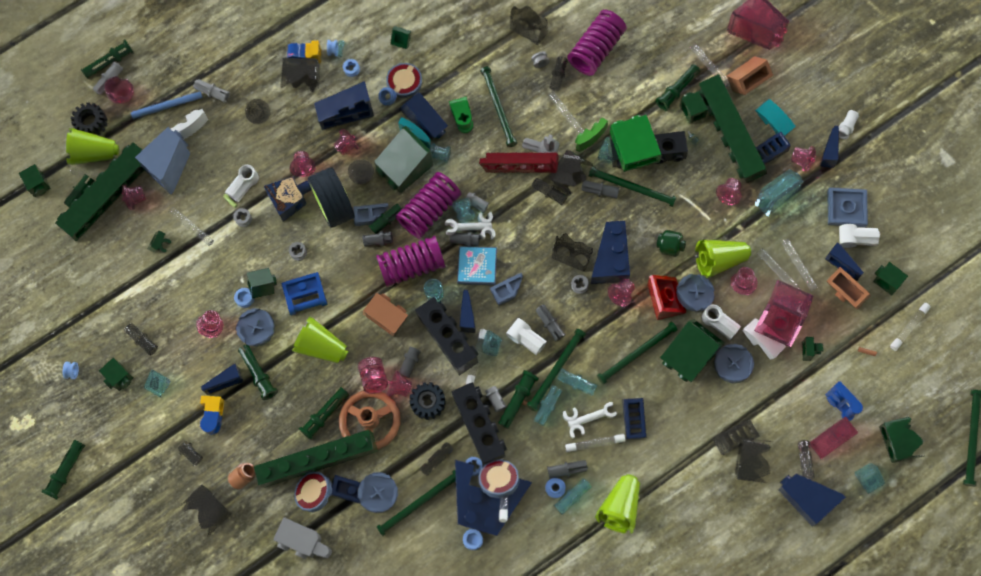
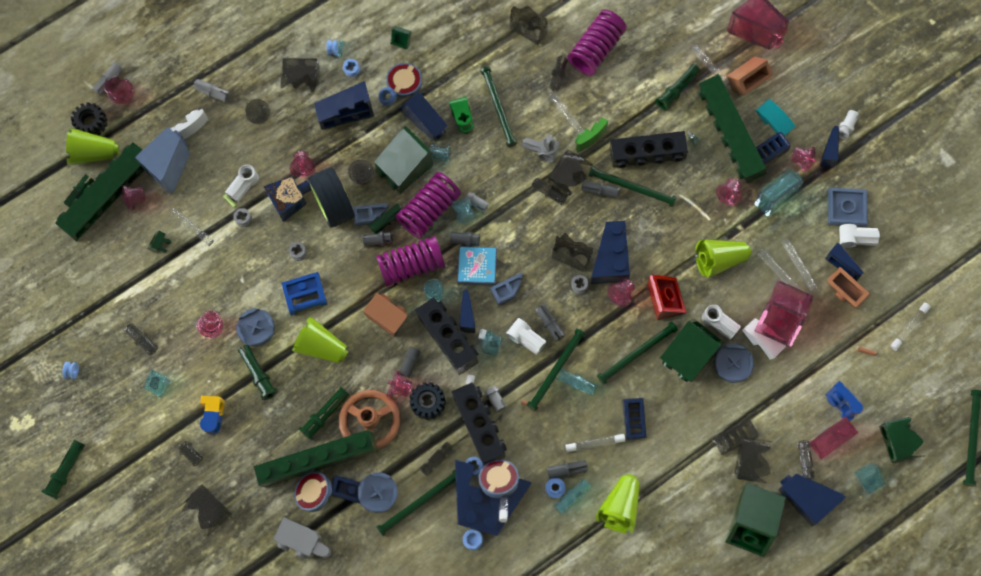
dark green brick [19,164,51,197] -> none
dark green pin [81,39,134,79] -> none
dark green brick [99,357,134,391] -> none
medium blue bar [131,91,203,119] -> none
dark blue slope [201,364,243,395] -> none
nougat brick [228,463,255,489] -> none
light blue tile [234,288,254,308] -> none
dark green brick [246,268,277,299] -> none
leg [287,40,321,64] -> none
clear pink piece [333,129,359,155] -> none
clear pink wheel [357,357,388,394] -> none
teal slope [398,117,431,149] -> none
white bar [445,212,495,240] -> none
dark red fence [479,153,559,173] -> none
dark green pin [498,370,539,429] -> none
light grey bush [531,51,549,68] -> none
clear light blue pin [533,385,563,426] -> none
white bar [563,402,617,439] -> none
clear light blue slope [598,137,612,164] -> none
green brick [610,115,661,172] -> none
dark green head [657,230,686,257] -> none
sand blue tile [676,274,715,312] -> none
dark green brick [680,91,708,124] -> none
clear pink piece [730,267,758,295] -> none
dark green tile [802,337,824,361] -> none
dark green brick [873,262,908,296] -> none
none -> dark green slope [725,482,786,557]

